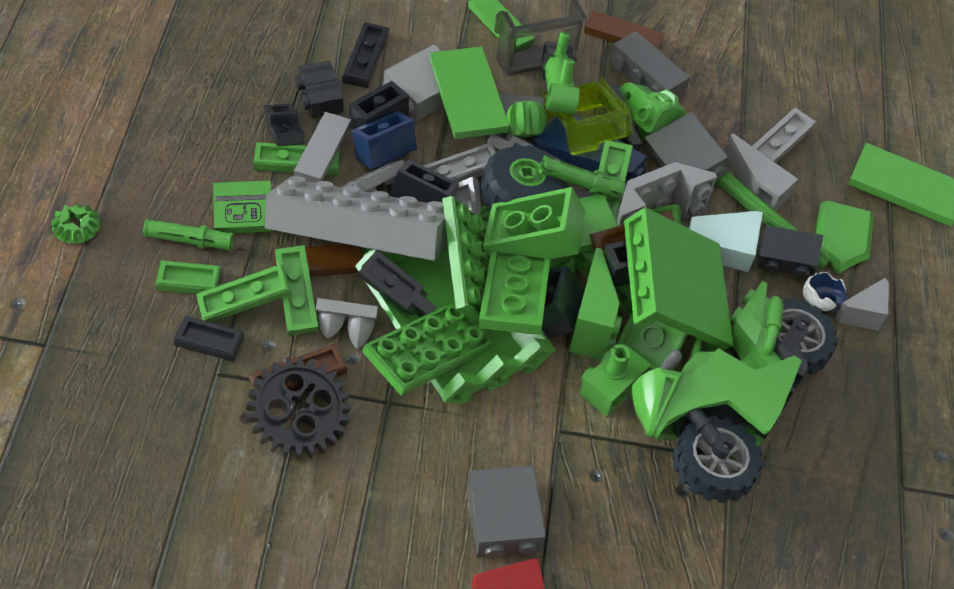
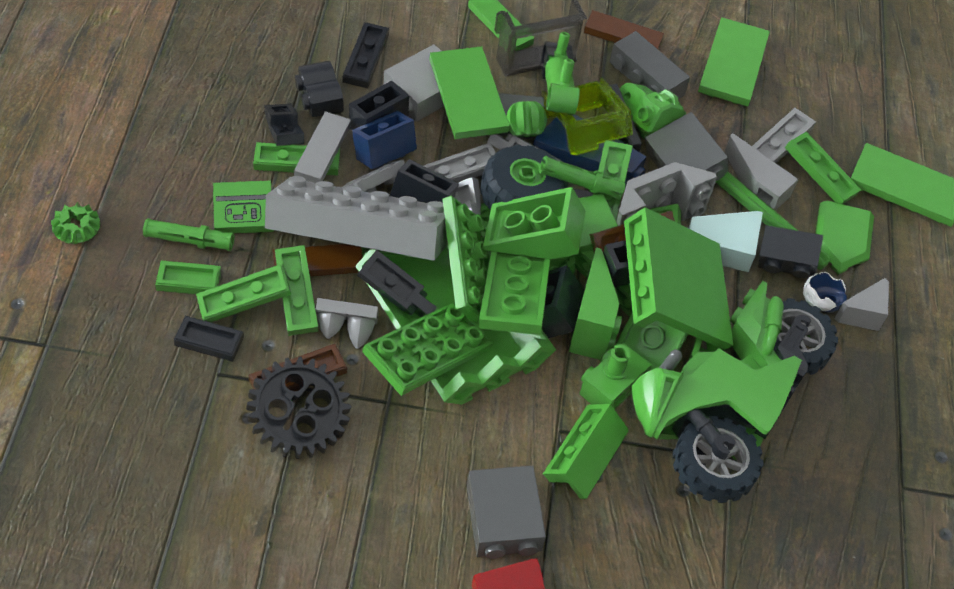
none -> bright green panel [543,404,628,499]
none -> bright green tile [698,17,770,106]
none -> bright green plate [785,131,861,204]

